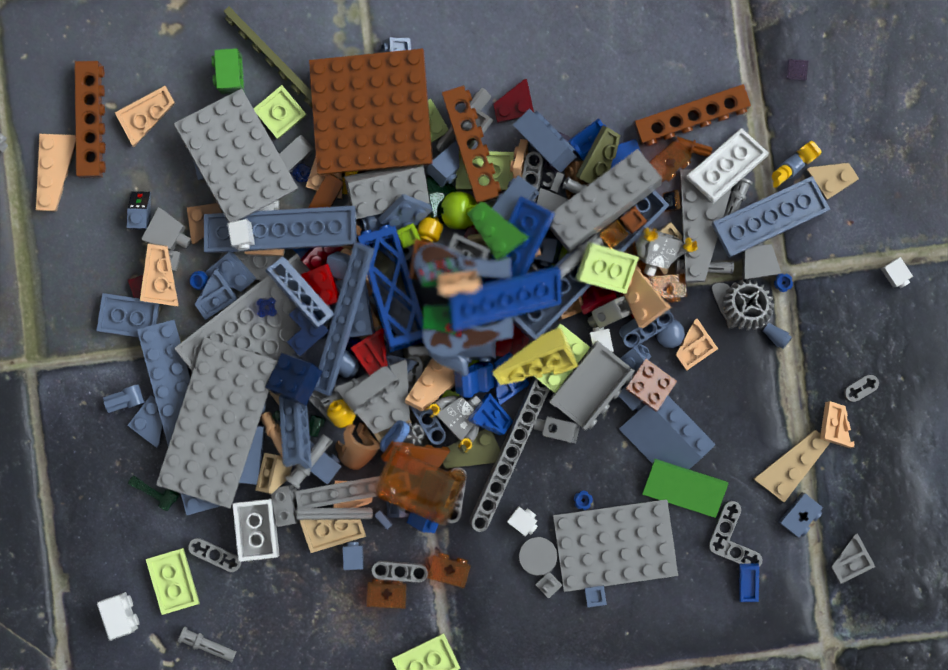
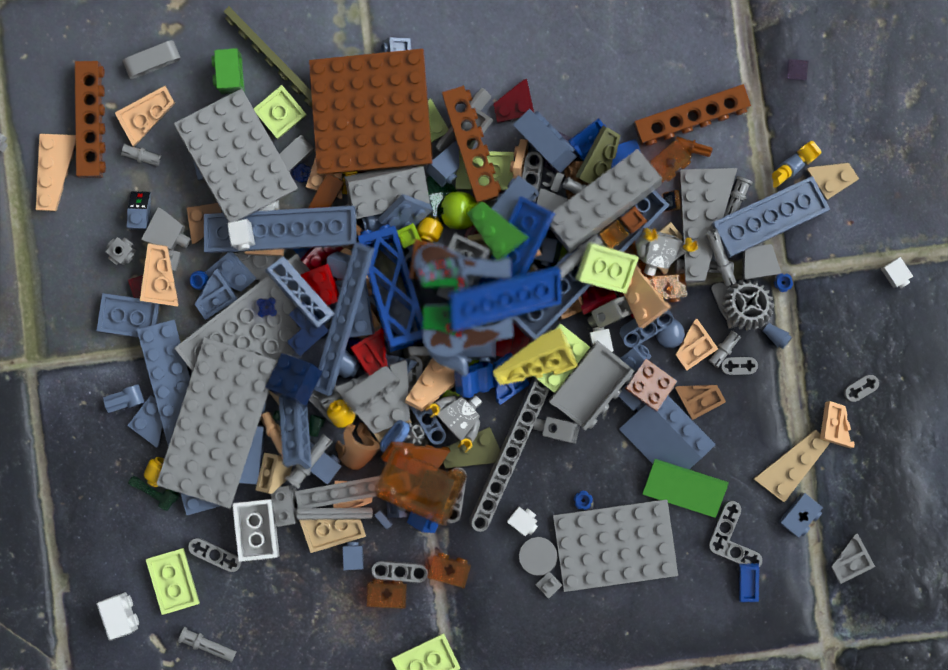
light nougat plate [437,270,480,296] -> none
blue wing [468,394,513,436] -> none
sand blue plate [585,585,607,607] -> none
white tile [686,128,769,204] -> none
none -> light grey brick [106,237,136,265]
none -> light grey pin [121,144,162,167]
none -> light grey beam [122,40,181,79]
none -> yellow head [144,457,164,487]
none -> medium nougat wing [674,385,726,420]
none -> light grey pin [706,229,736,286]
none -> light grey pin [708,330,741,368]
none -> light grey beam [720,357,758,375]

